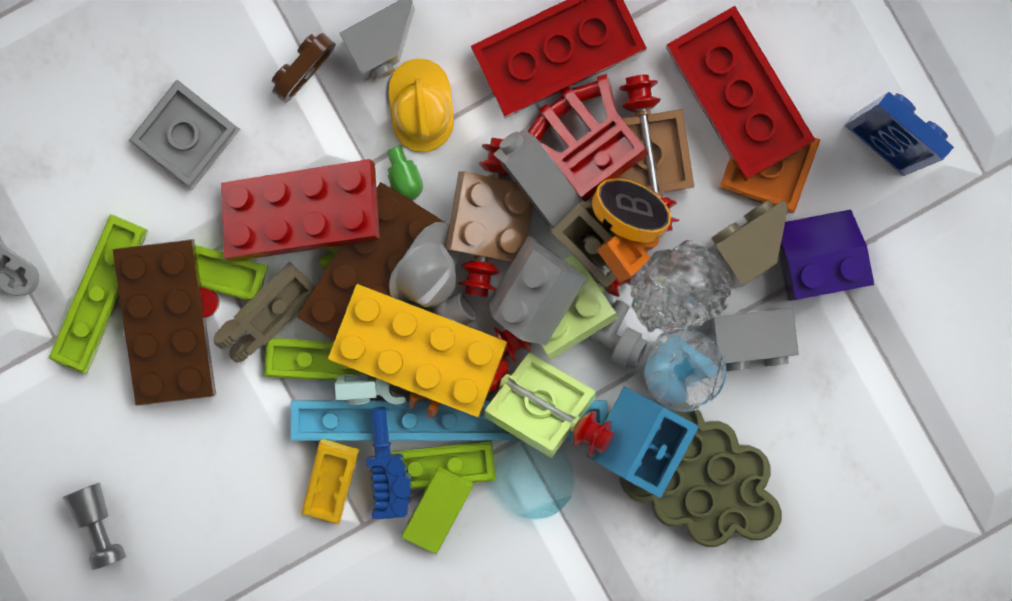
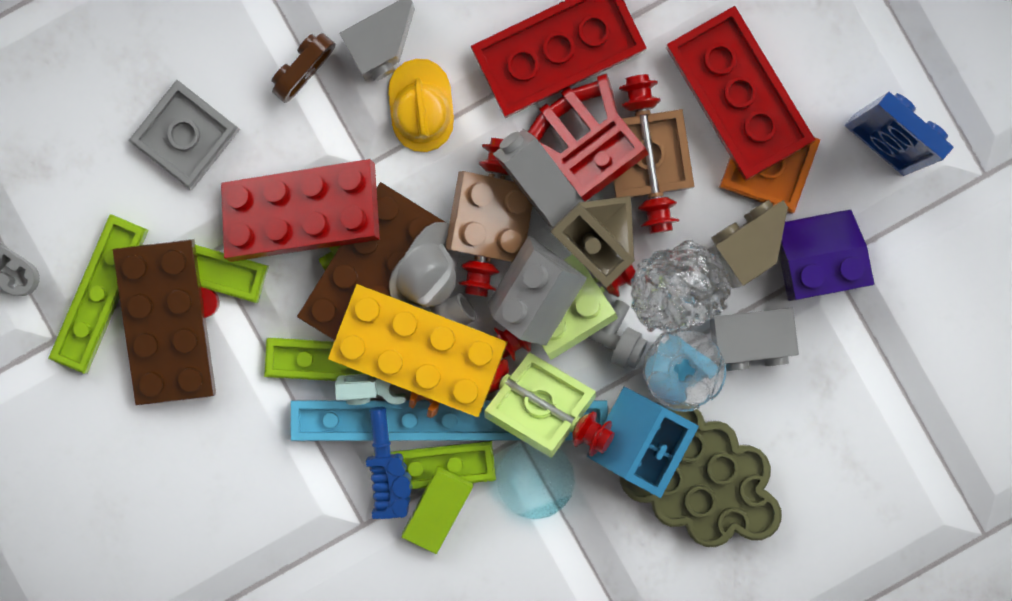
flat silver piece [62,482,127,570] -> none
dark tan hinge [213,261,315,363] -> none
yellow plate [301,439,360,525] -> none
bright green cylinder [387,146,423,201] -> none
tile [591,178,671,243] -> none
orange plate [597,234,659,283] -> none

